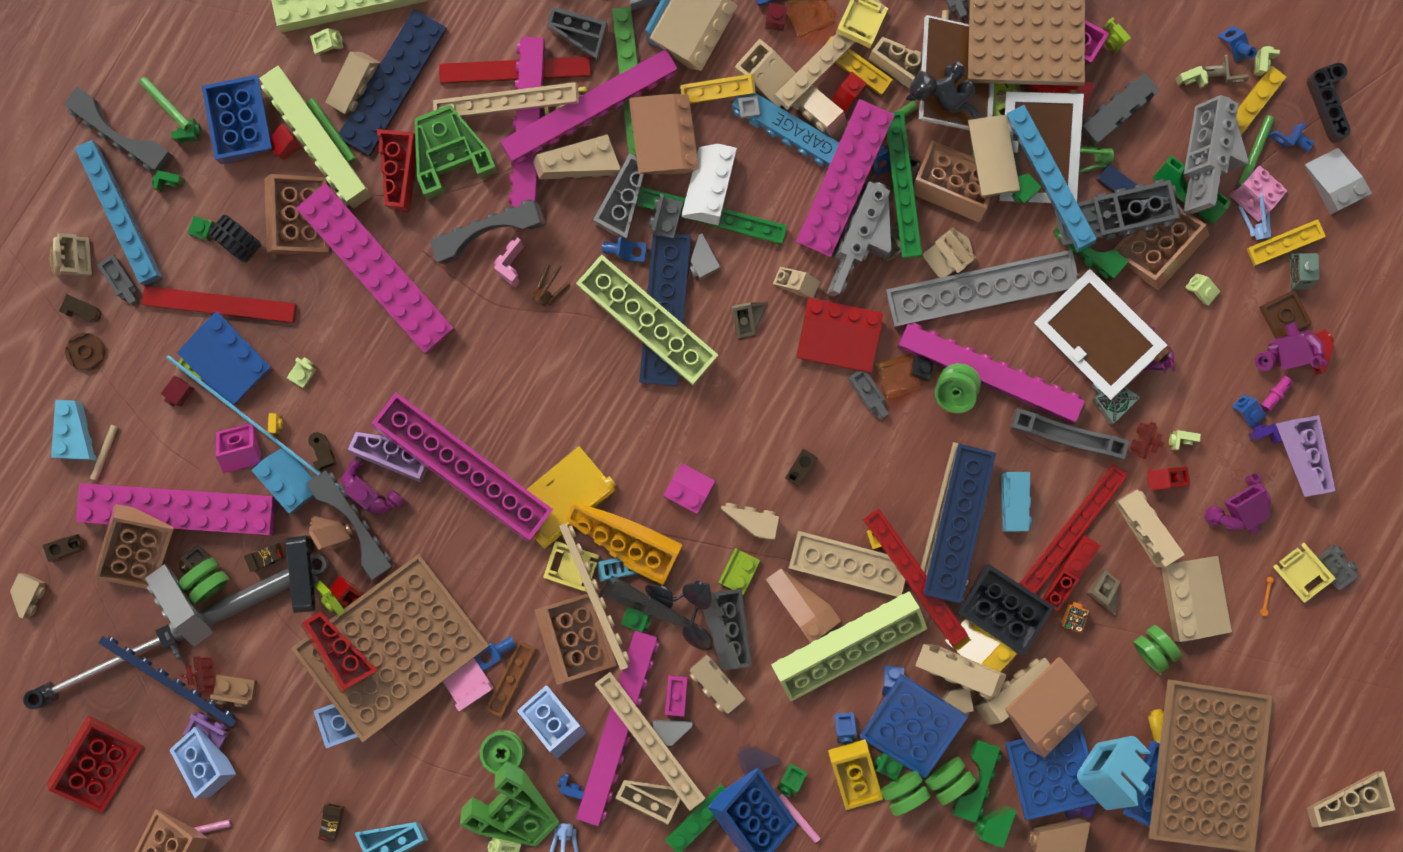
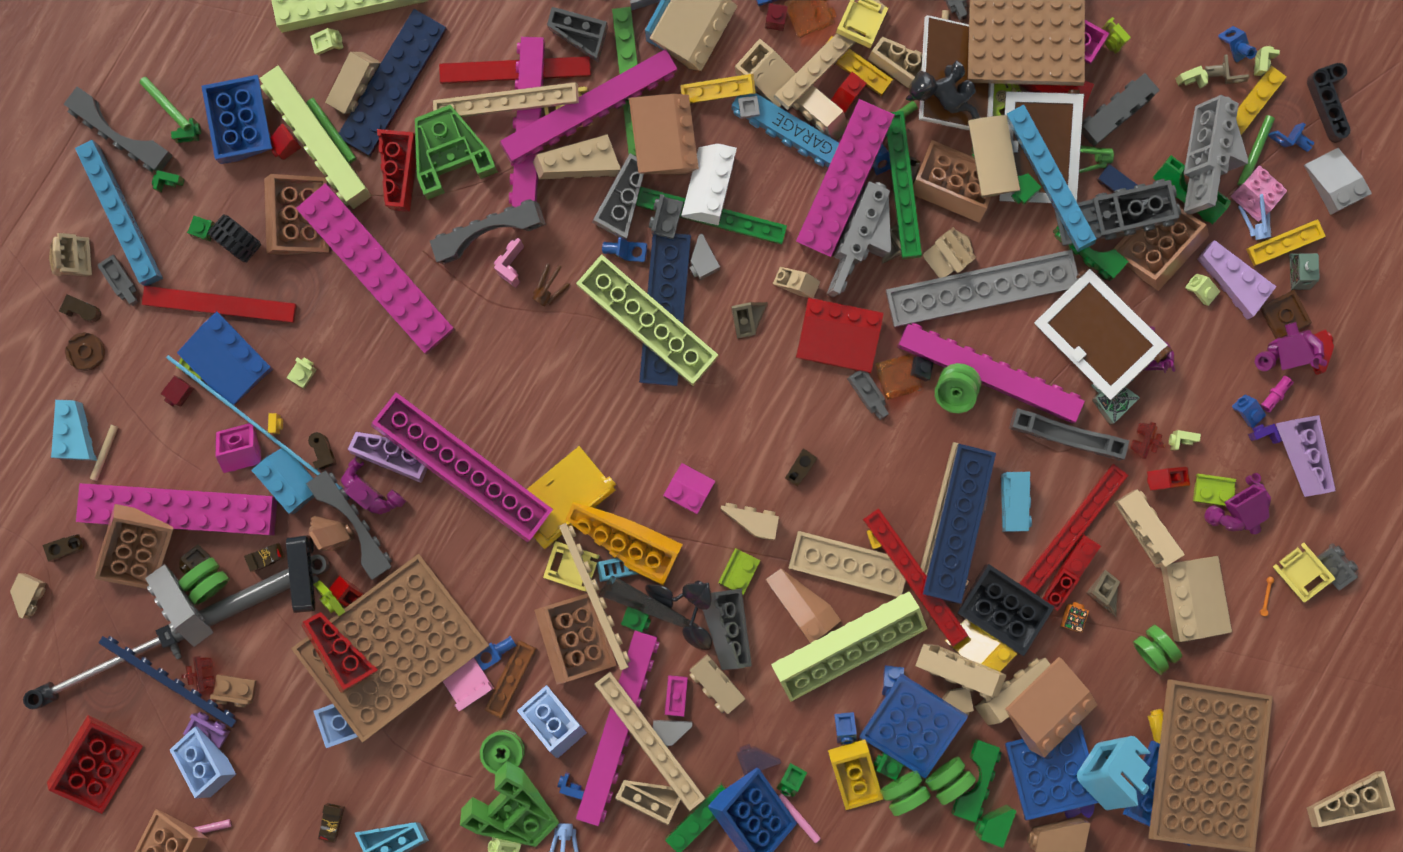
none -> lime plate [1193,474,1236,506]
none -> lavender wedge [1197,240,1276,320]

